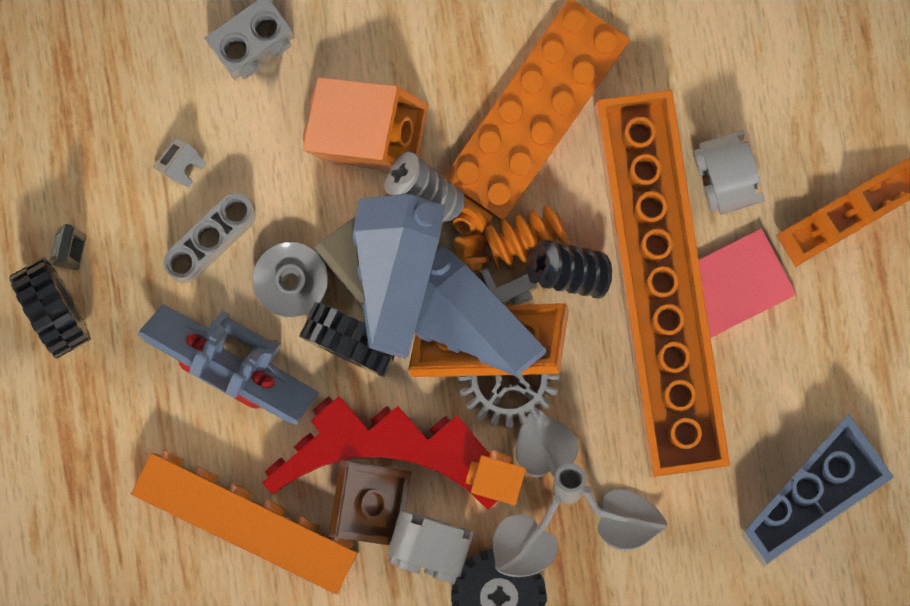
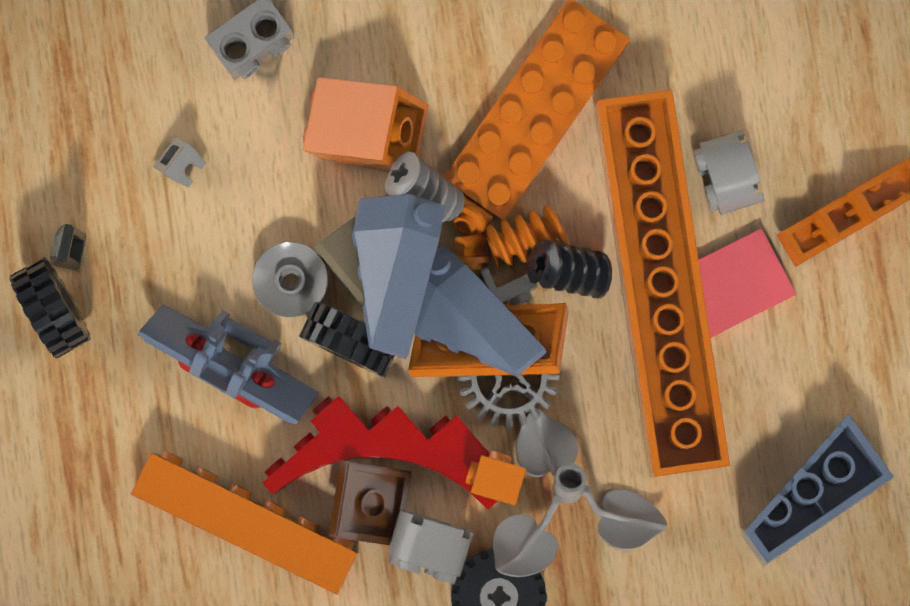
light grey beam [164,193,256,283] -> none

